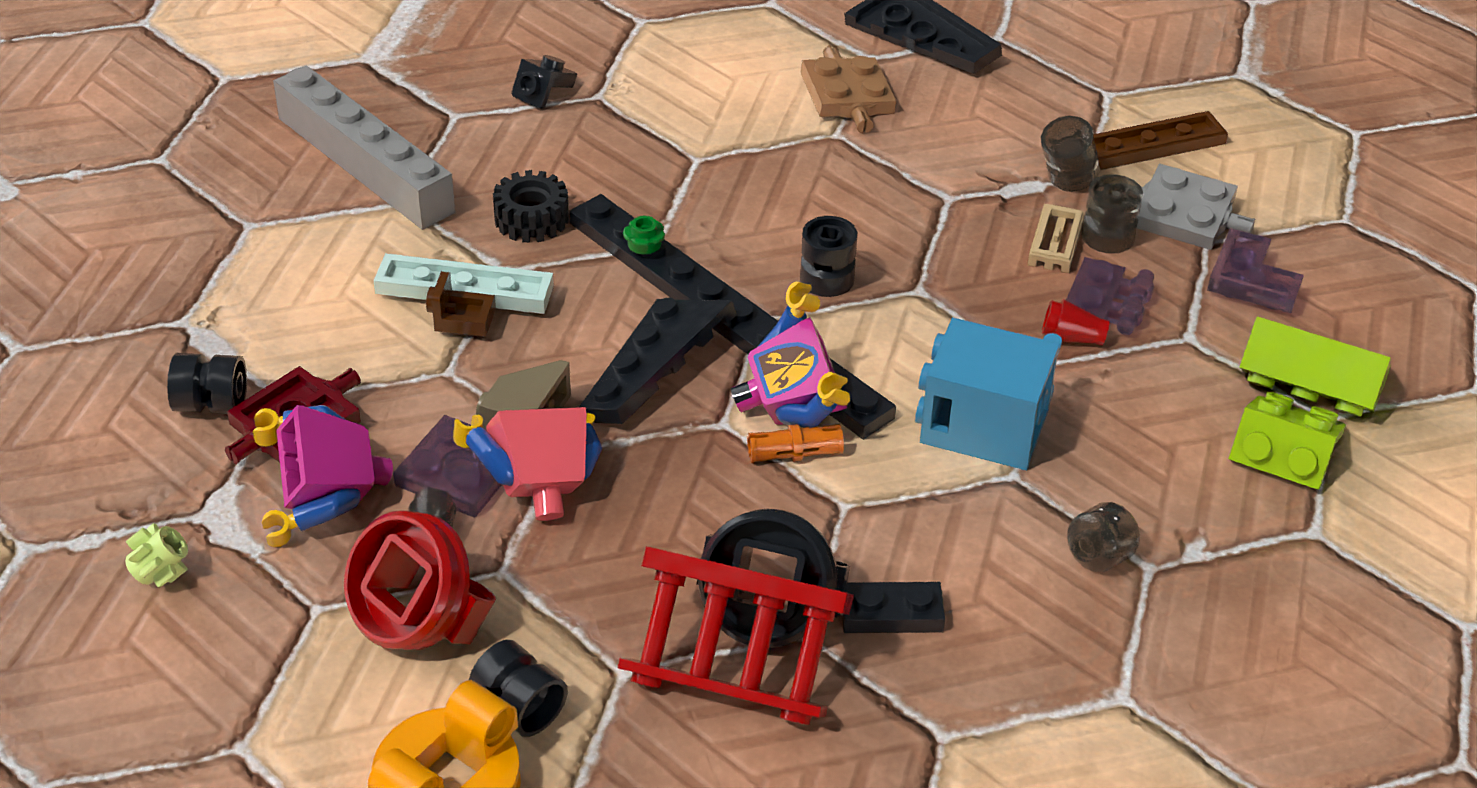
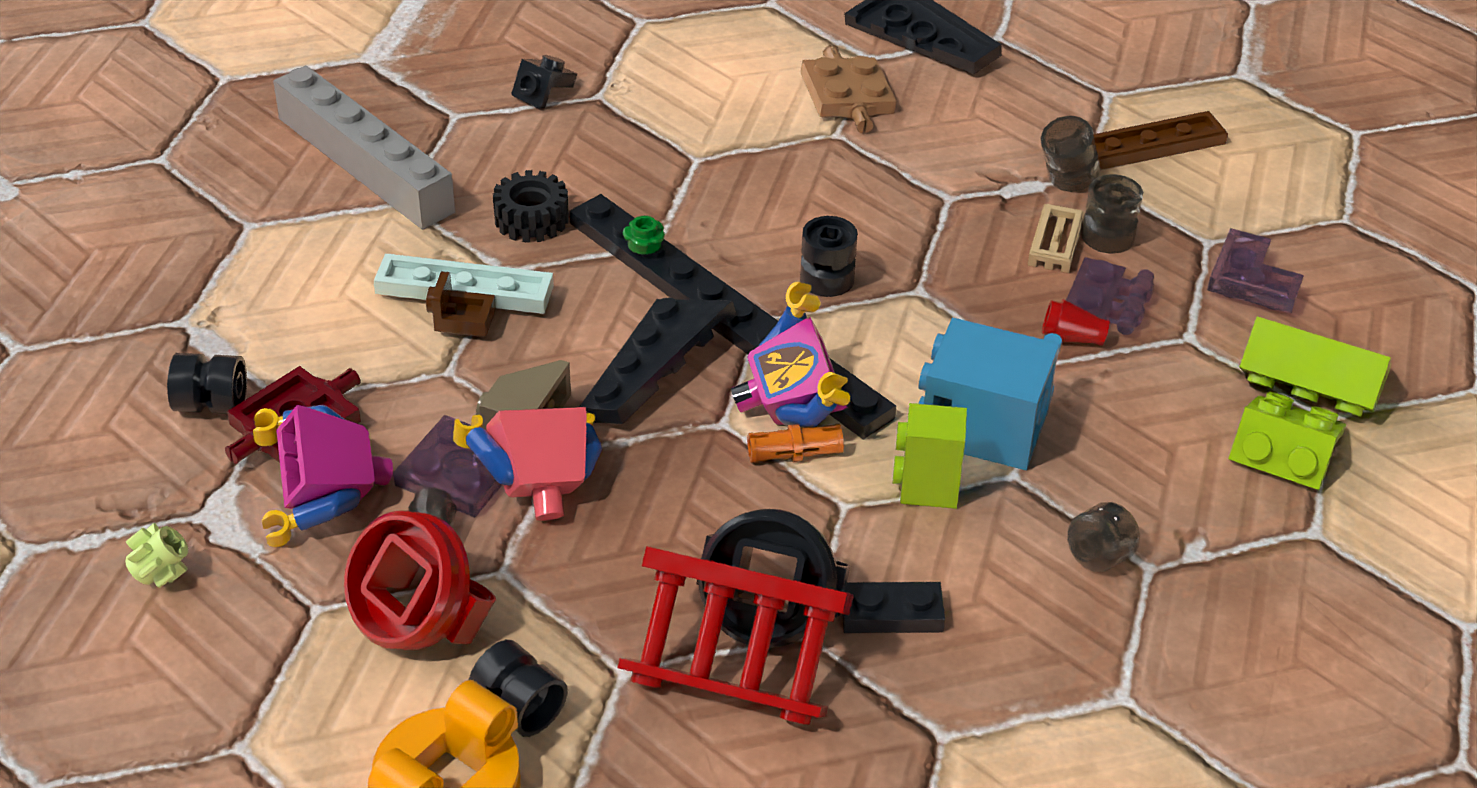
light grey plate [1115,164,1256,250] -> none
none -> lime brick [892,403,967,509]

